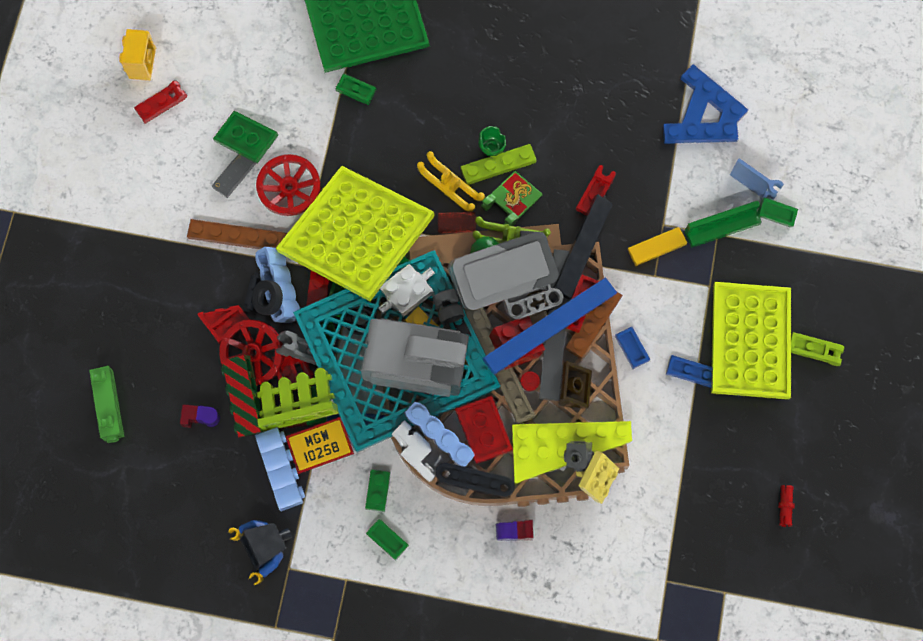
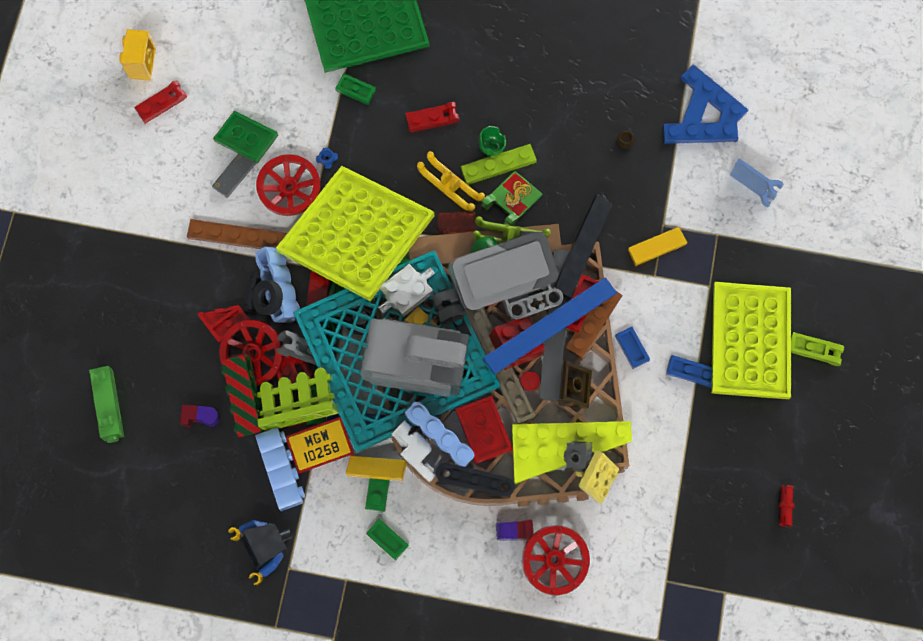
red plate [576,165,616,215] -> none
green fence [685,200,762,248] -> none
green tile [757,197,798,228] -> none
none -> blue plate [316,148,338,169]
none -> yellow tile [345,456,407,481]
none -> red plate [406,102,460,132]
none -> red wheel [522,525,590,595]
none -> dark brown plate [616,130,635,149]

